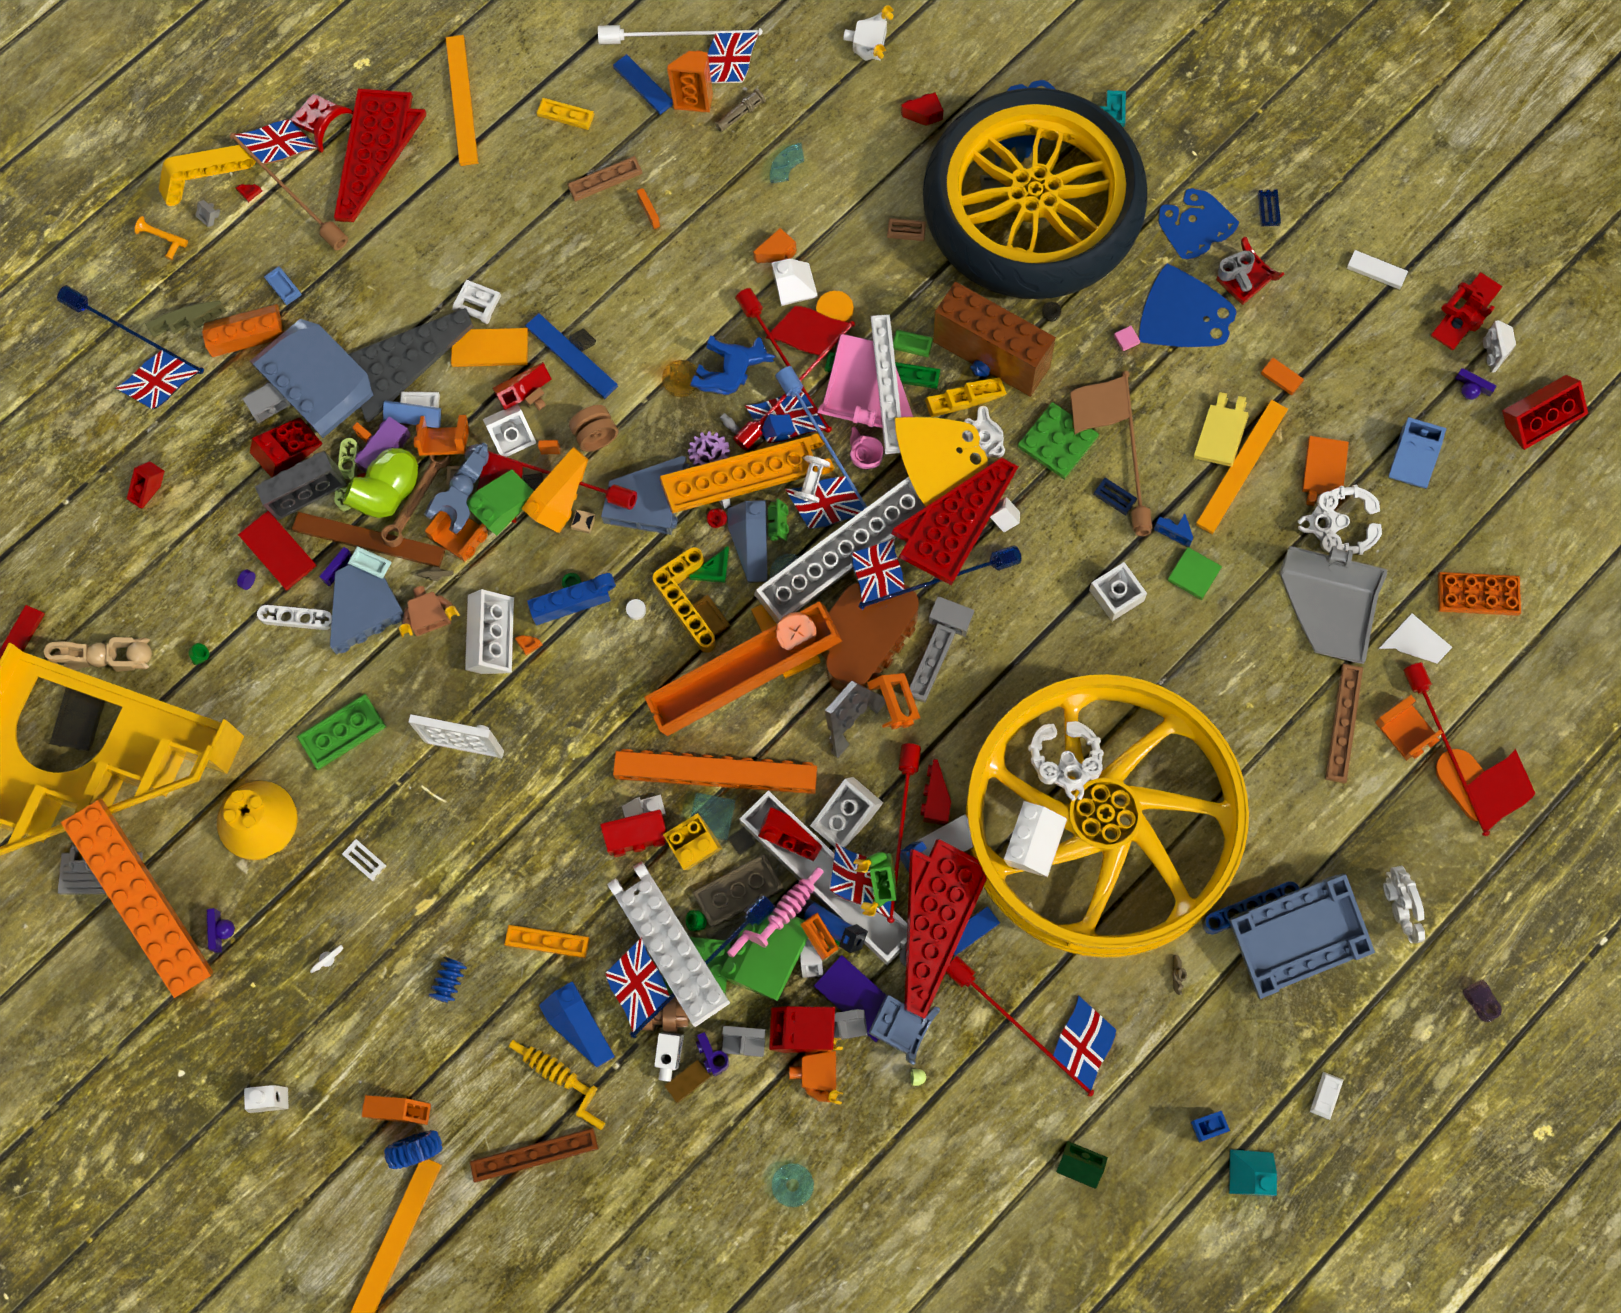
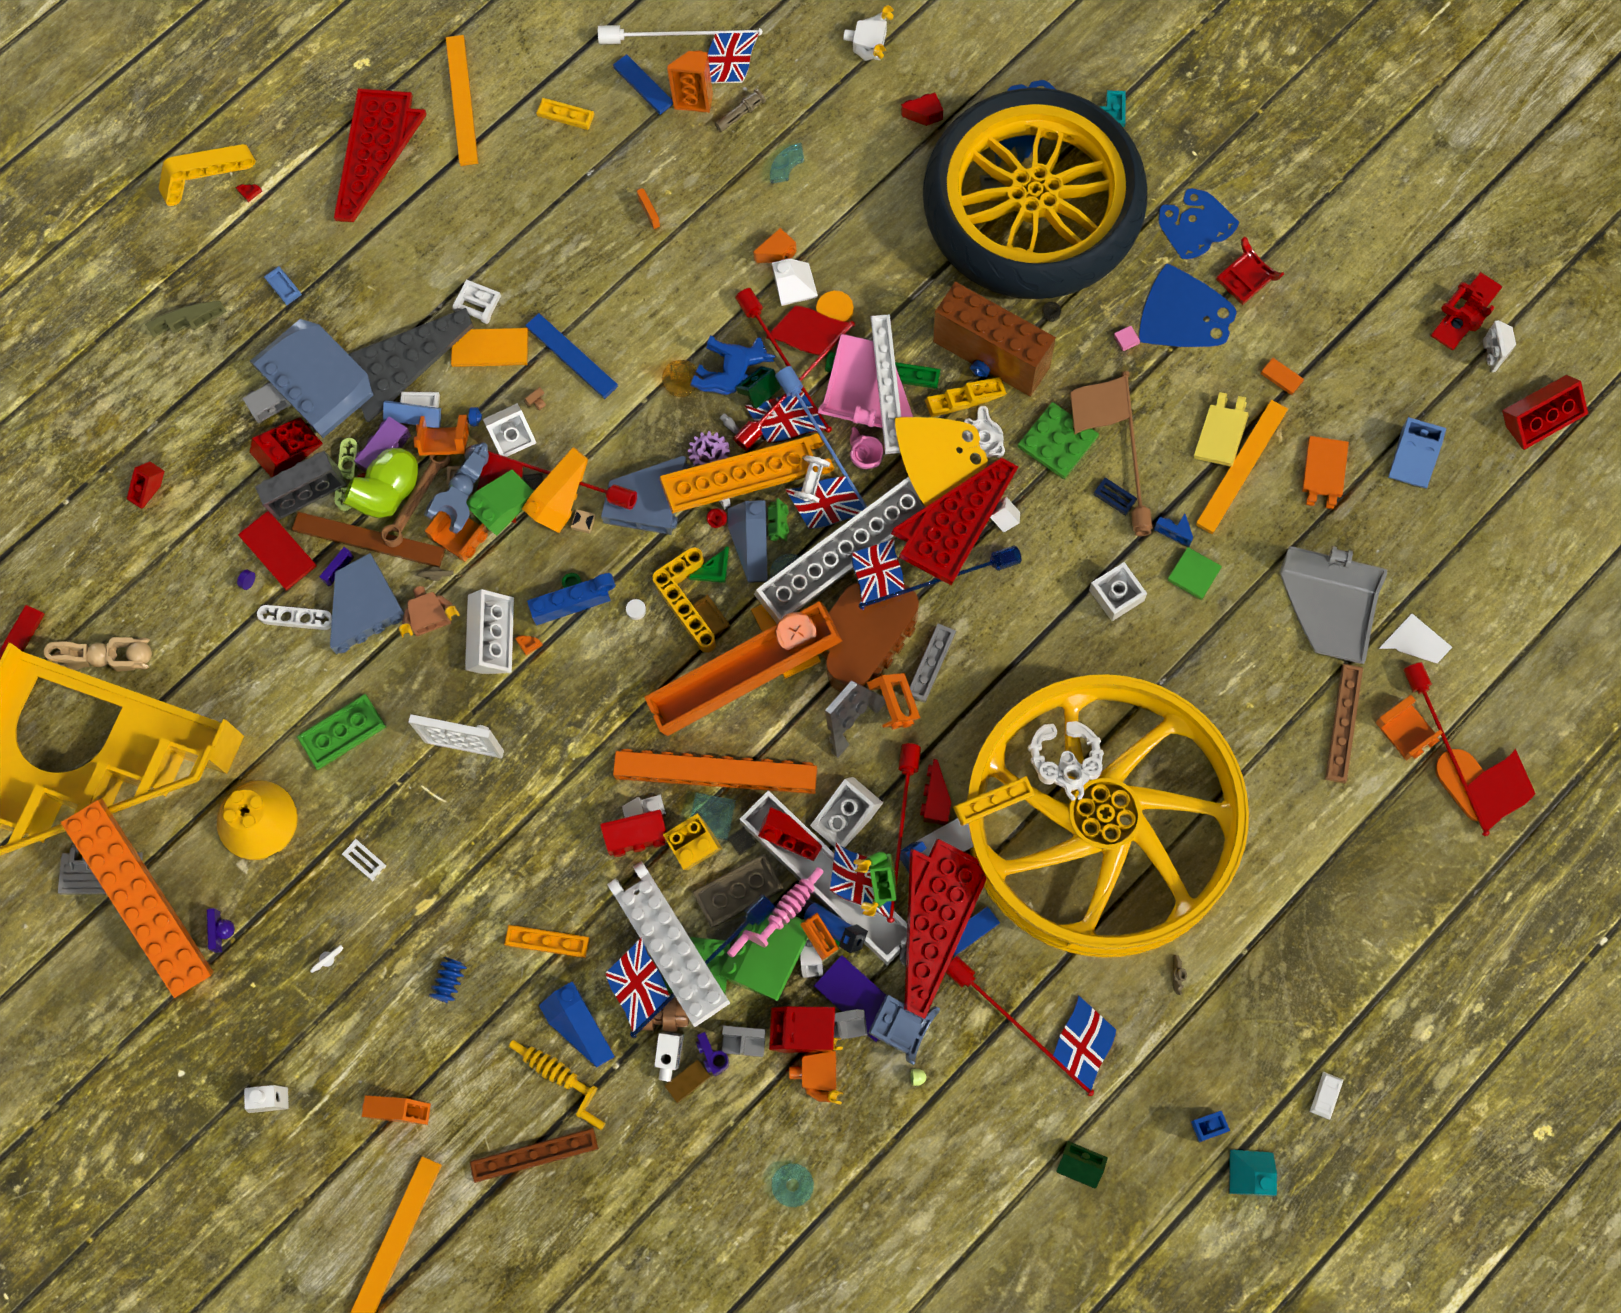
clear smoke piece [50,687,105,751] -> none
flag [57,285,204,410] -> none
light orange piece [135,216,188,260] -> none
green tile [188,643,209,665] -> none
light grey tile [196,200,220,227] -> none
orange slope [202,304,284,357] -> none
flag [230,120,348,251] -> none
red piece [290,94,354,153] -> none
light aqua tile [348,546,392,579] -> none
orange tile [353,422,372,444] -> none
blue gear [384,1130,443,1169] -> none
red slope [492,362,552,410] -> none
orange tile [538,440,560,455] -> none
medium nougat tile [567,156,643,202] -> none
clear smoke tile [569,328,596,352] -> none
medium nougat wheel [569,405,619,452] -> none
green tile [685,910,706,931] -> none
blue tile [762,414,795,437] -> none
medium nougat tile [887,218,926,241] -> none
bright green tile [893,330,933,357] -> none
light grey panel [929,597,974,637] -> none
white slope [1004,801,1067,878] -> none
blue beam [1203,881,1300,935] -> none
light grey beam [1218,251,1255,292] -> none
sand blue slope [1229,874,1375,999] -> none
clear blue tile [1258,189,1281,227] -> none
white piece [1298,485,1382,555] -> none
white tile [1347,250,1408,290] -> none
white piece [1383,865,1425,943] -> none
orange tile [1438,572,1521,616] -> none
dark purple tile [1455,368,1497,400] -> none
piece [1463,979,1502,1022] -> none
none -> blue tile [469,407,482,426]
none -> dark green panel [736,366,781,409]
none -> yellow tile [953,776,1035,826]

